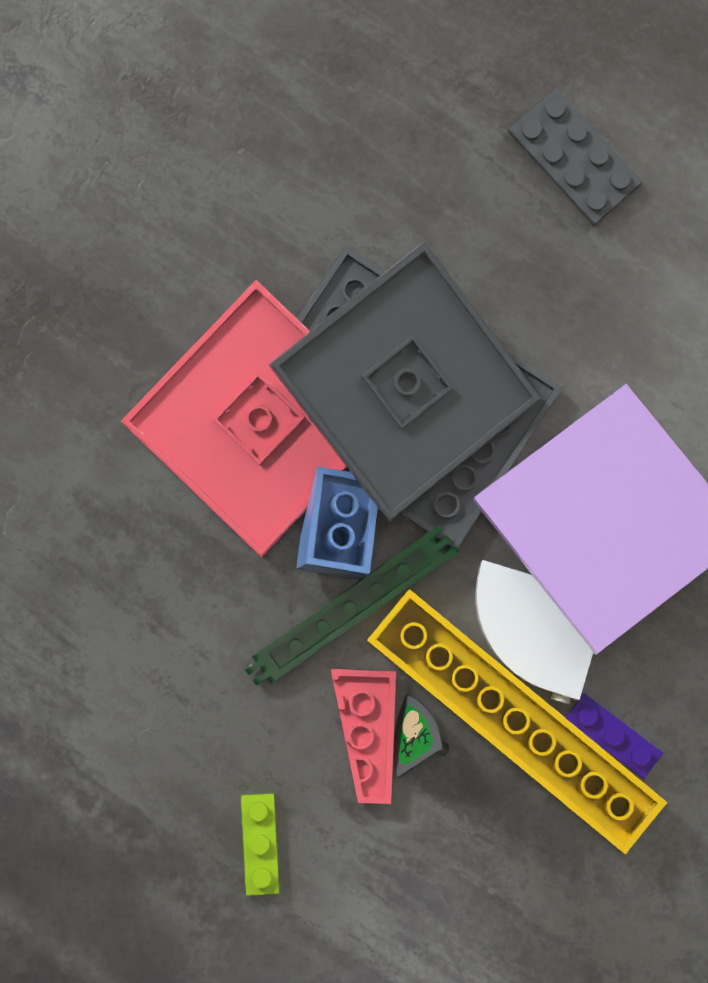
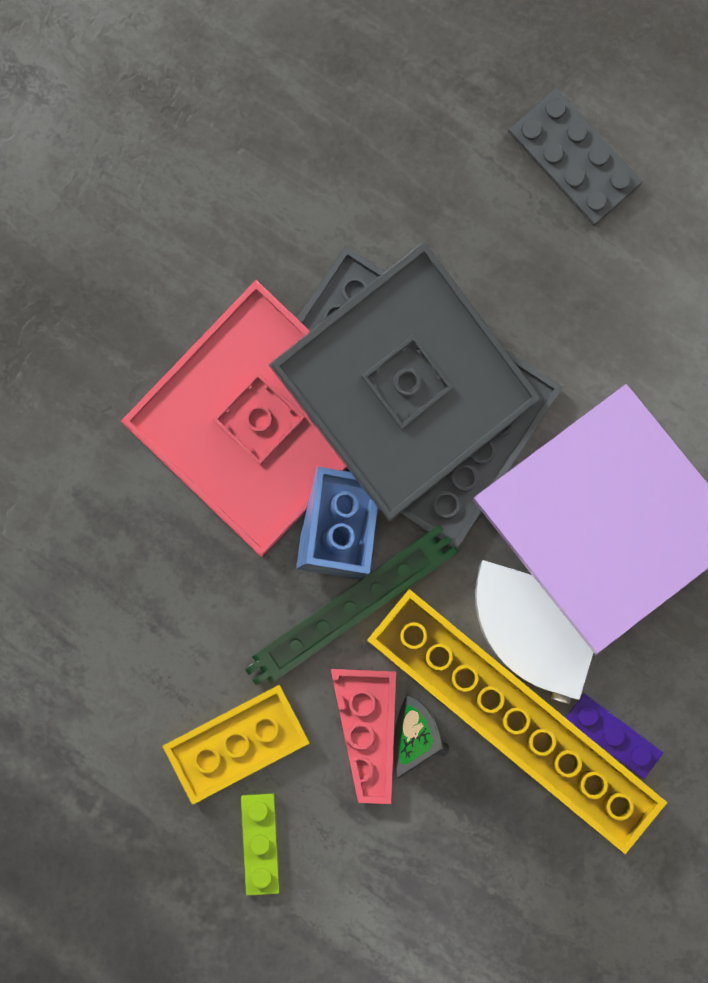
none -> yellow plate [162,685,310,805]

